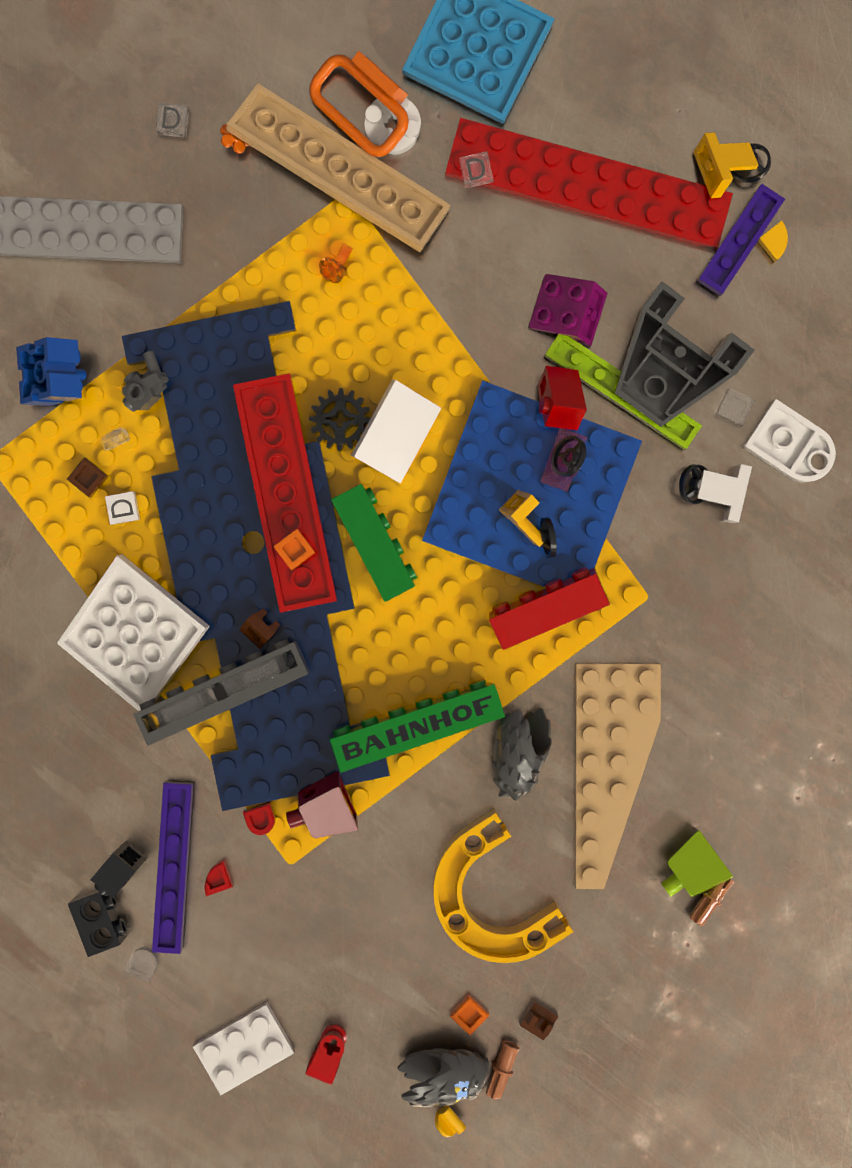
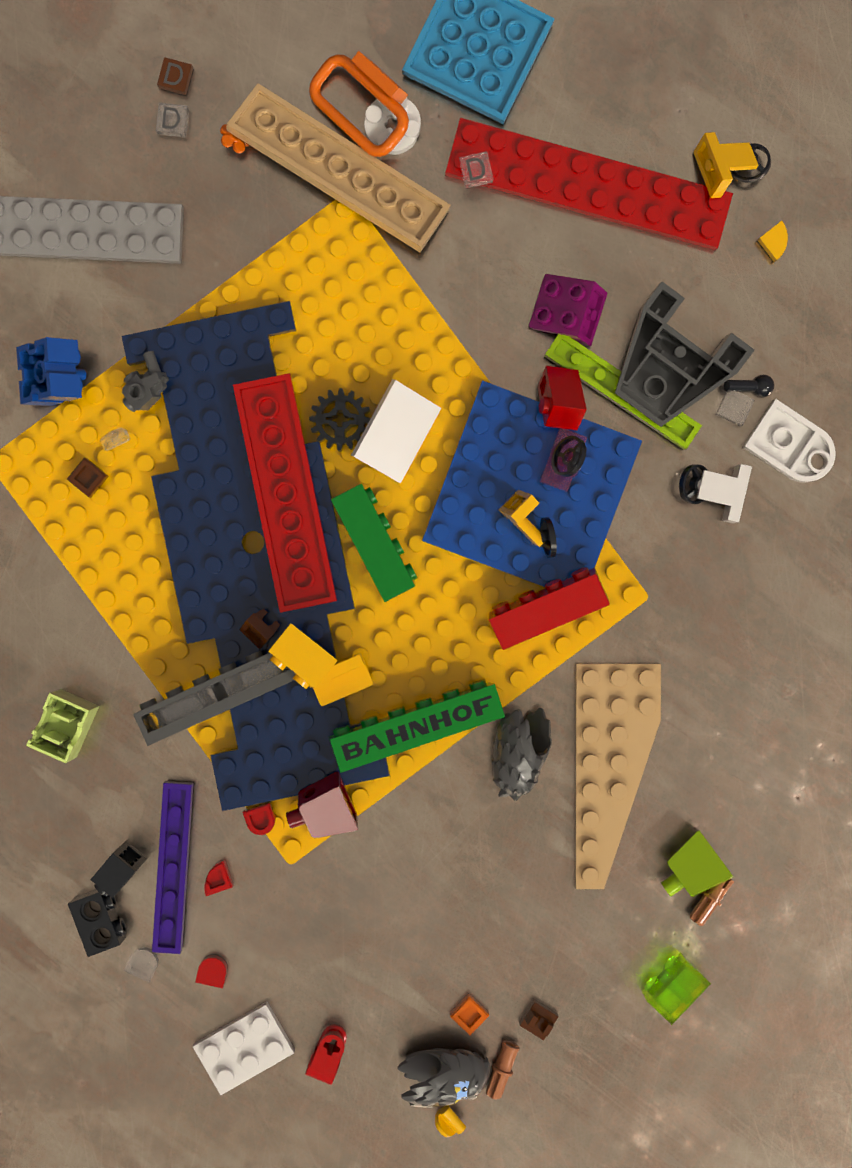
white plate [57,554,210,711] -> none
white tile [105,491,140,525] -> none
orange tile [274,529,316,570] -> none
clear orange plate [319,243,353,283] -> none
yellow piece [433,808,573,963] -> none
dark purple plate [697,184,785,296] -> none
none -> yellowish green piece [26,689,99,763]
none -> reddish brown tile [157,57,193,95]
none -> red tile [195,955,228,989]
none -> yellow brick [268,623,338,689]
none -> yellow panel [309,653,373,706]
none -> clear neon green brick [642,952,711,1025]
none -> black bar [724,374,775,397]

